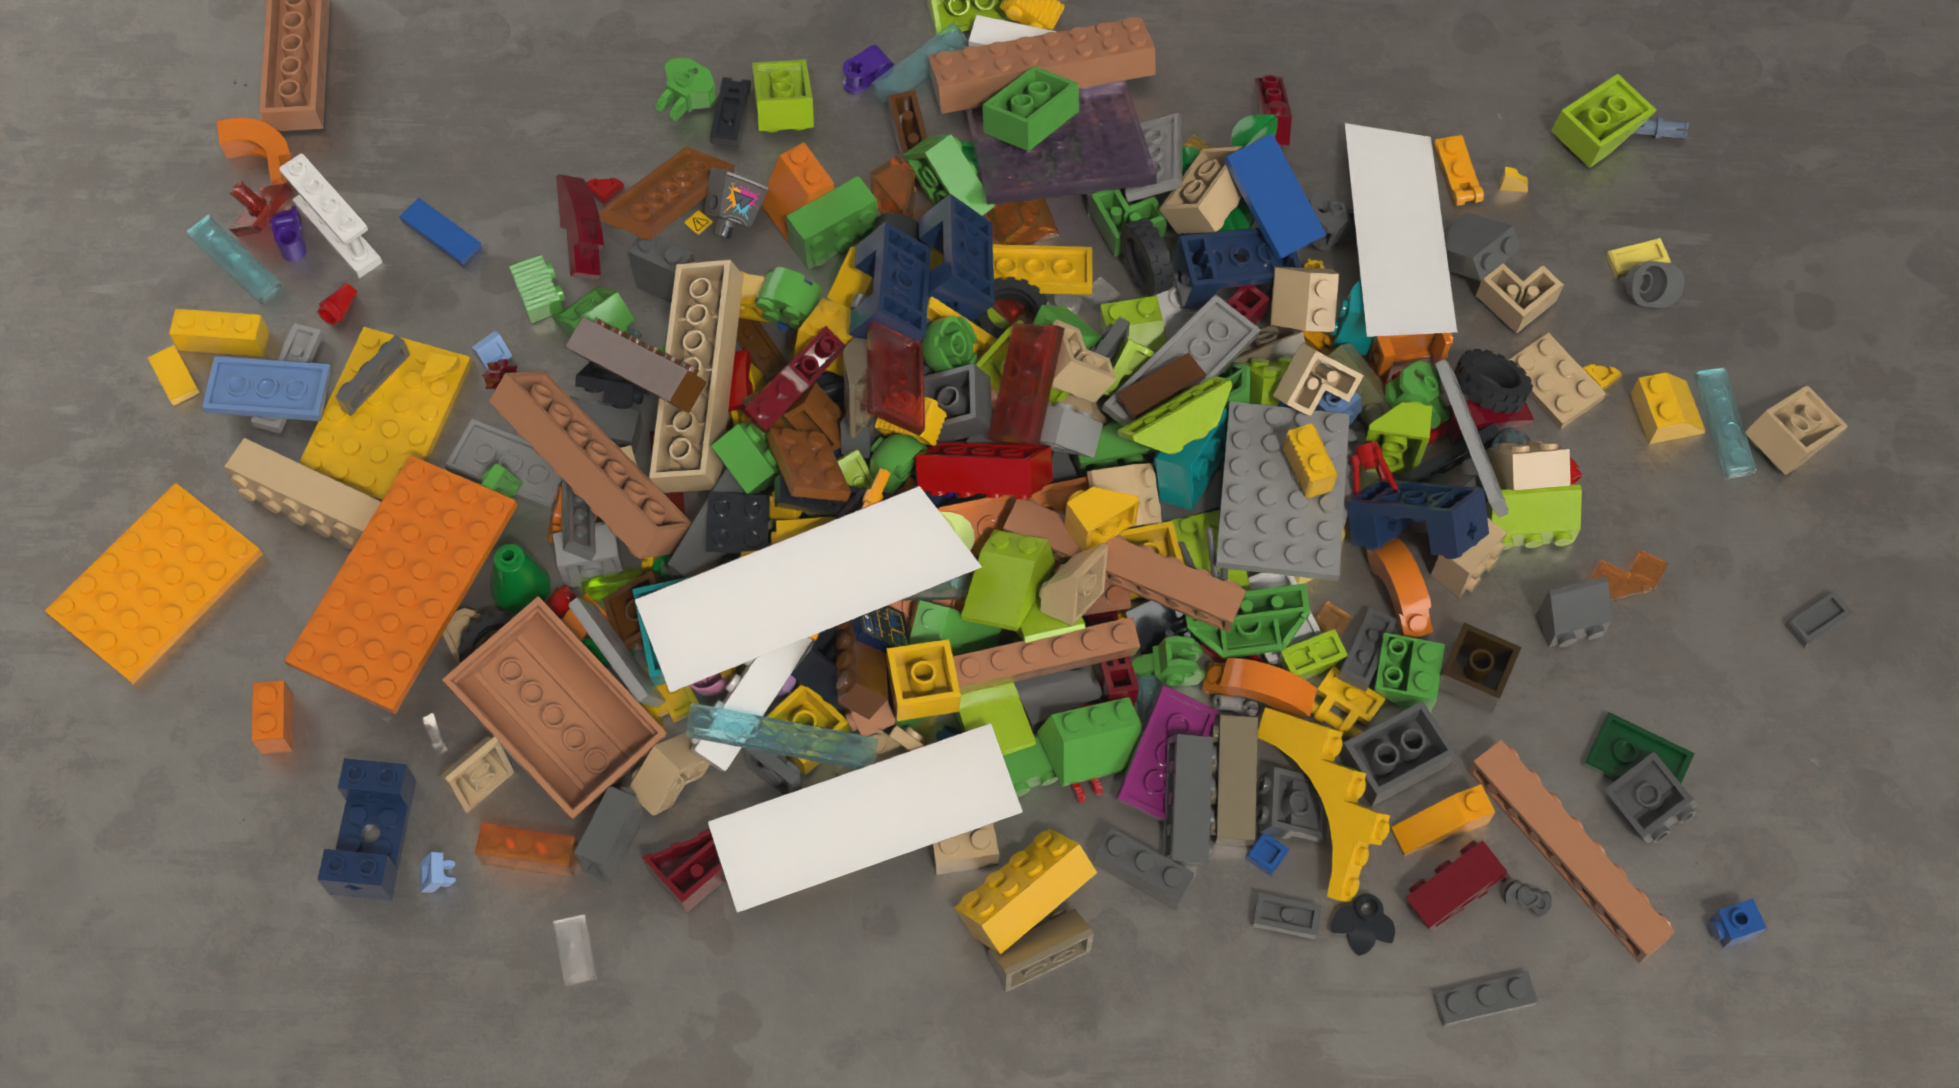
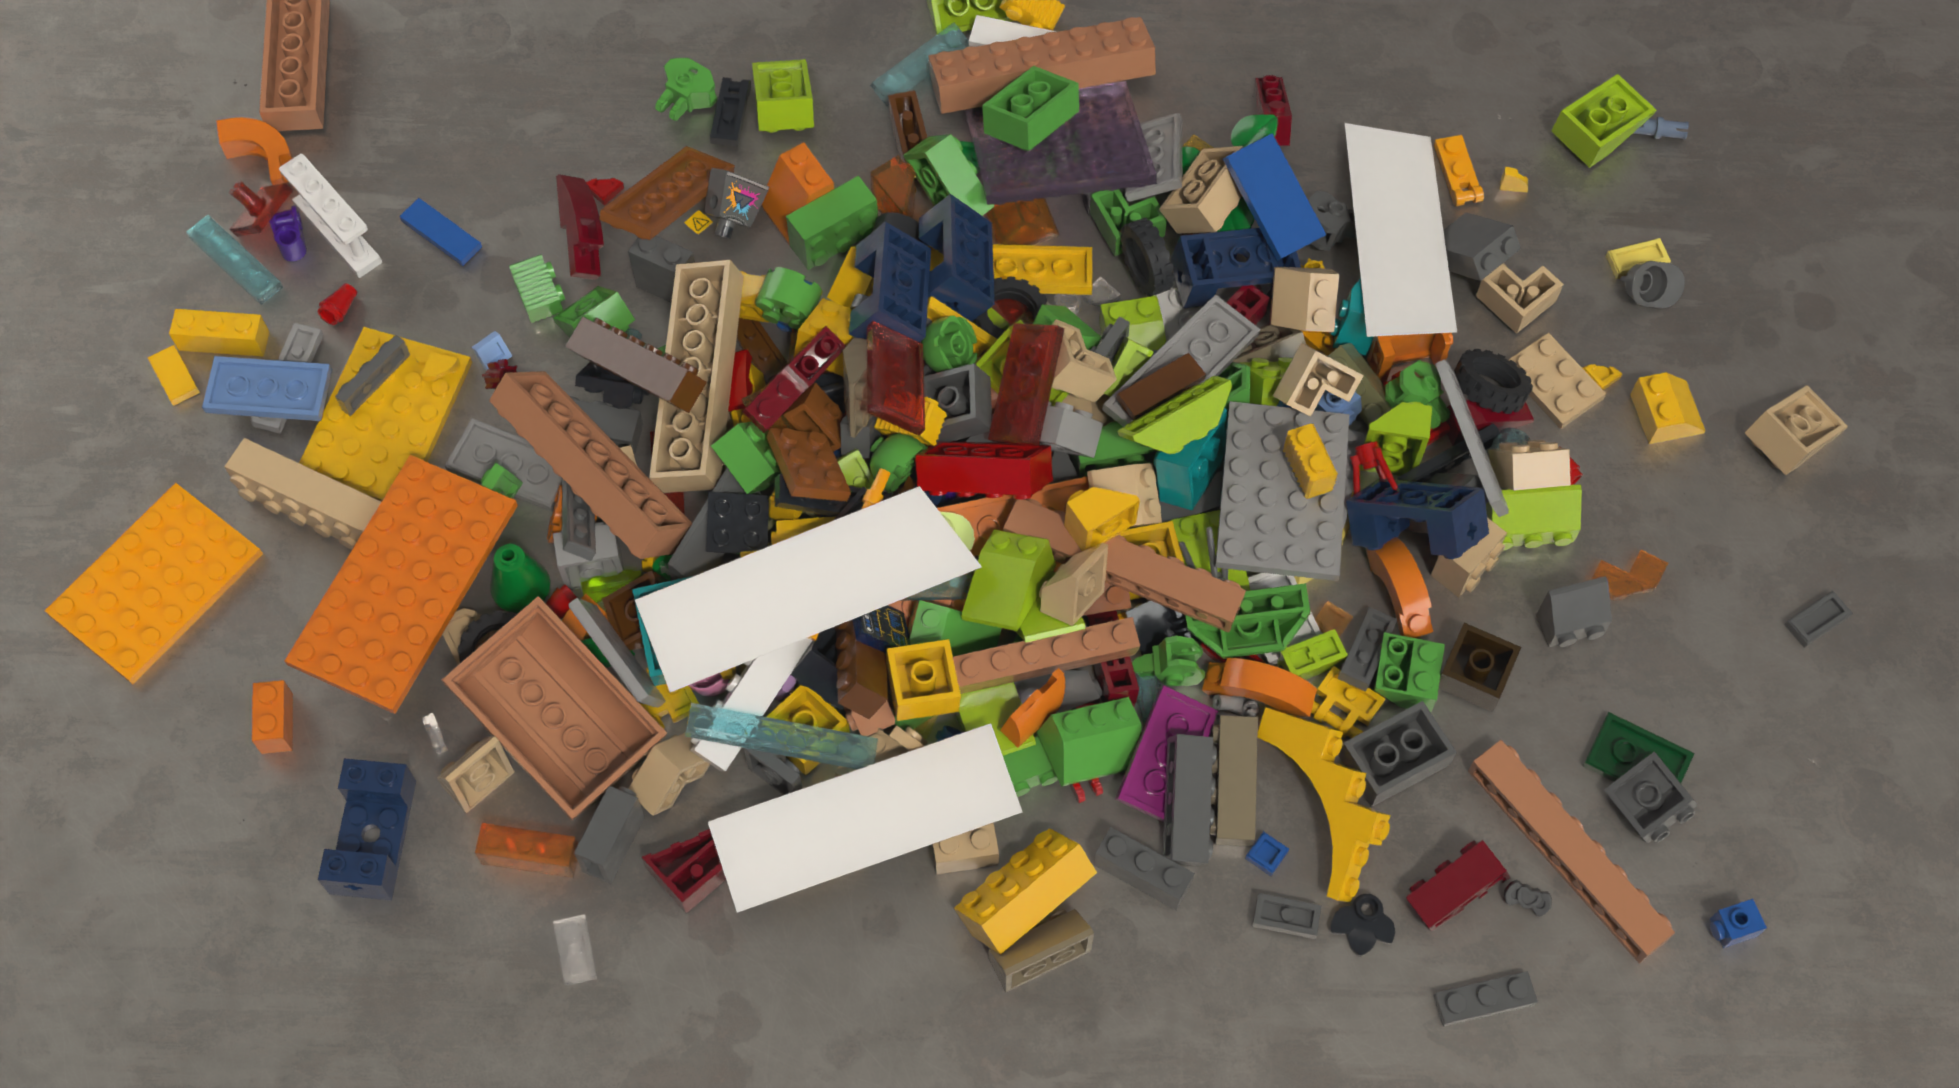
light blue tile [420,852,456,893] -> none
dark purple piece [843,45,895,94] -> none
dark grey plate [1256,767,1328,843] -> none
light orange slope [1390,784,1495,856] -> none
clear light blue plate [1695,368,1757,479] -> none
none -> orange slope [1000,668,1065,748]

